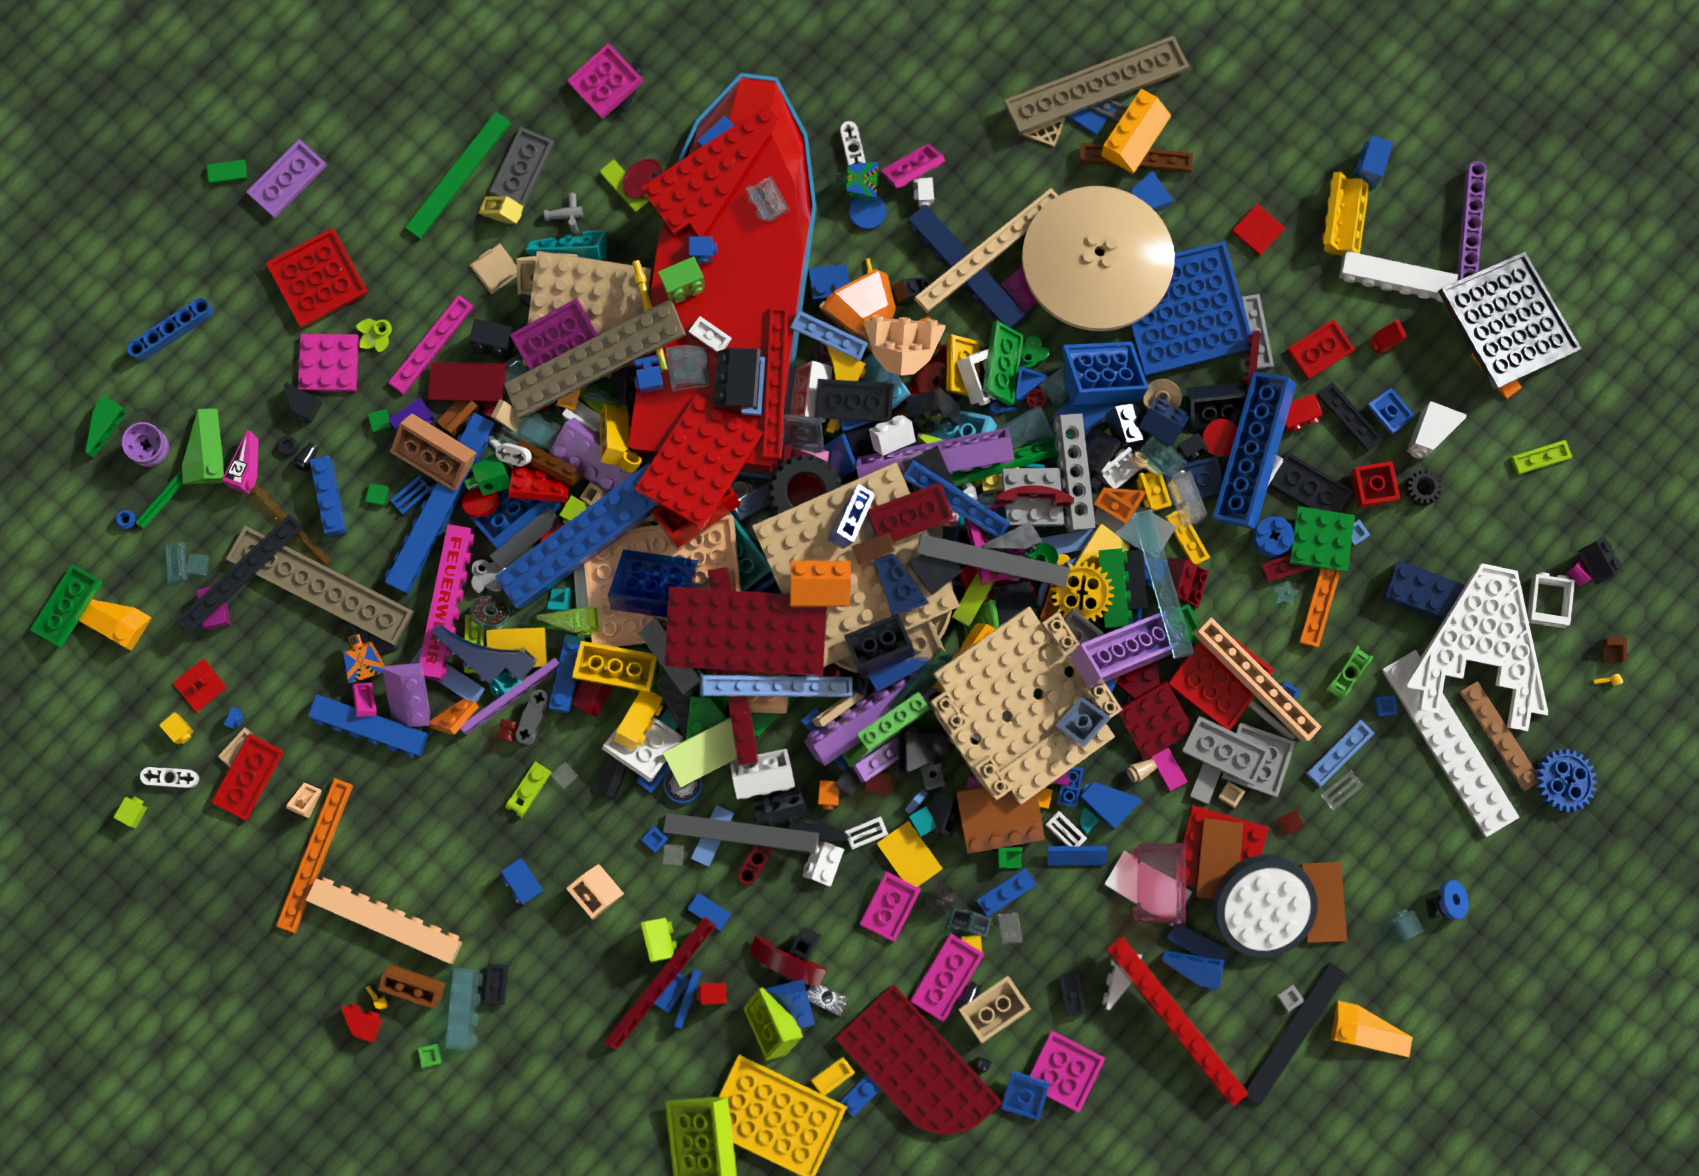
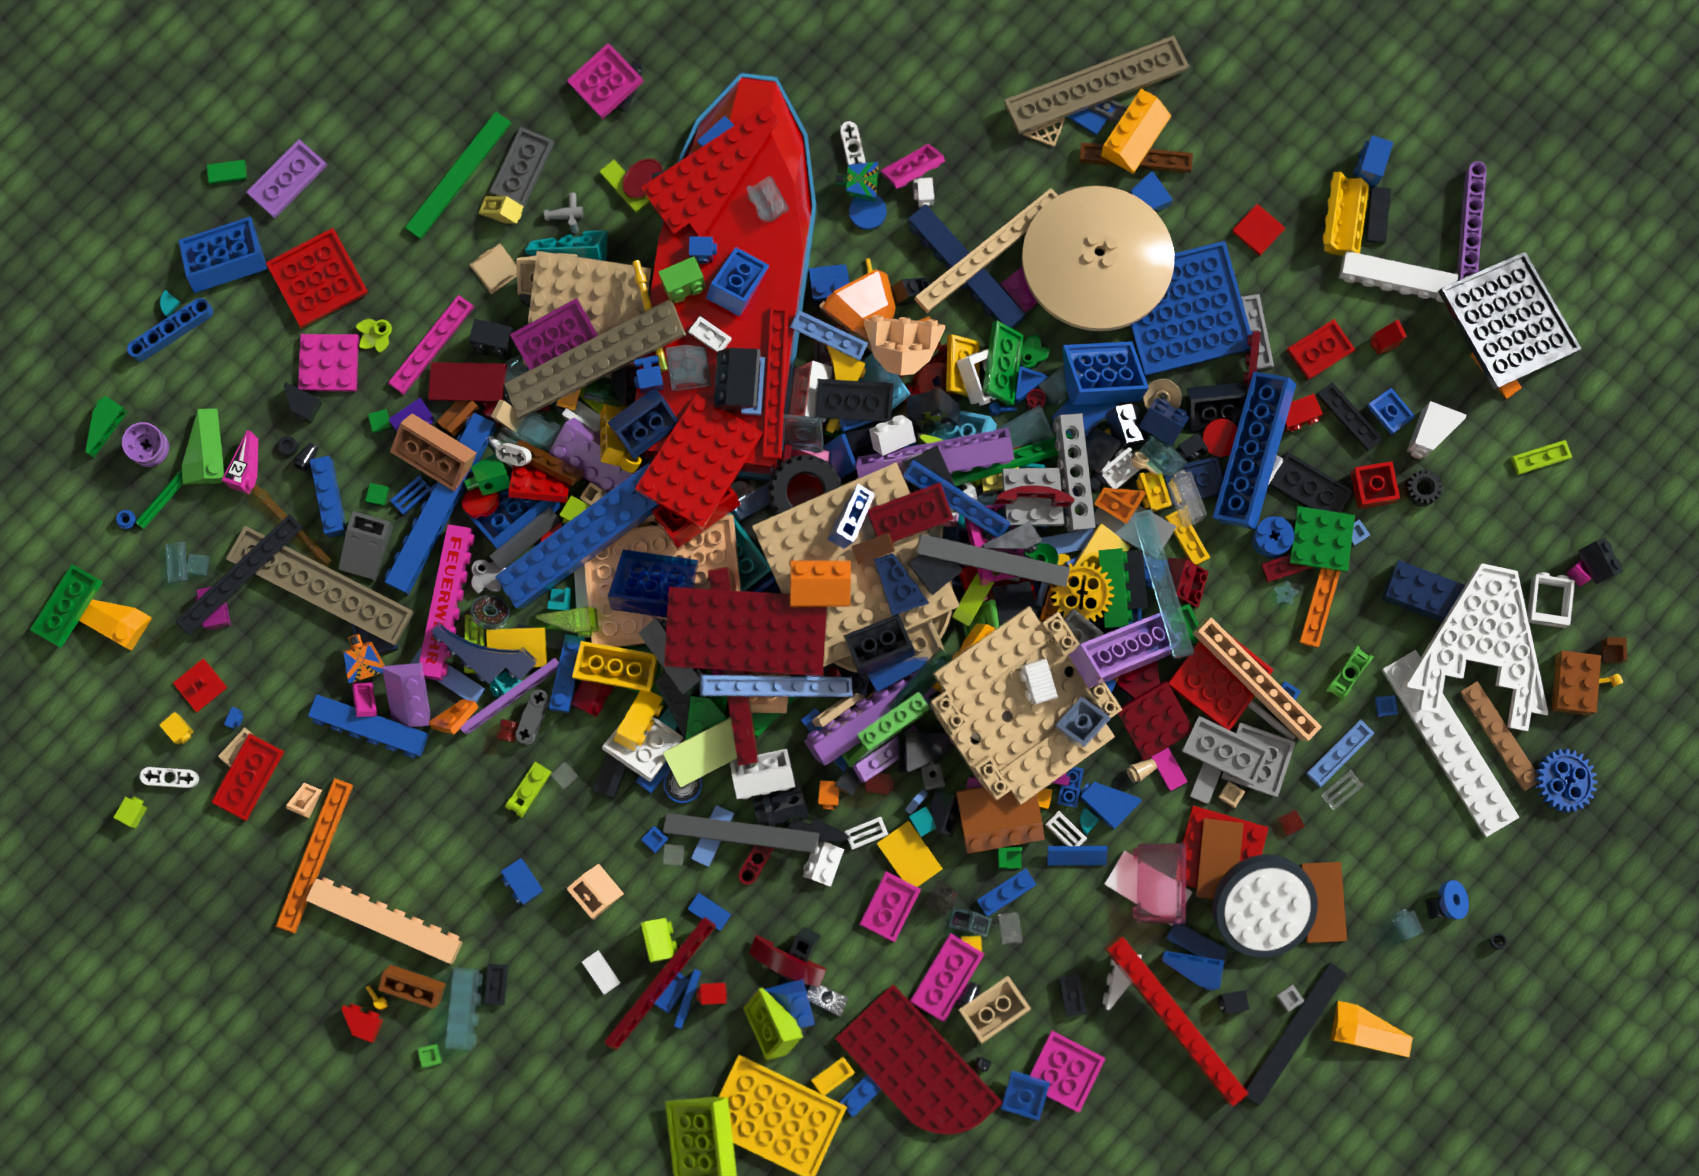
none -> teal tile [160,290,181,317]
none -> blue slope [179,216,267,293]
none -> dark grey slope [339,511,394,581]
none -> white tile [582,951,621,995]
none -> dark blue slope [607,388,679,459]
none -> blue slope [706,247,769,316]
none -> white brick [1019,659,1058,704]
none -> black brick [1217,990,1250,1014]
none -> black tile [1366,186,1391,244]
none -> black hinge [1490,933,1507,950]
none -> dark orange brick [1551,650,1601,716]

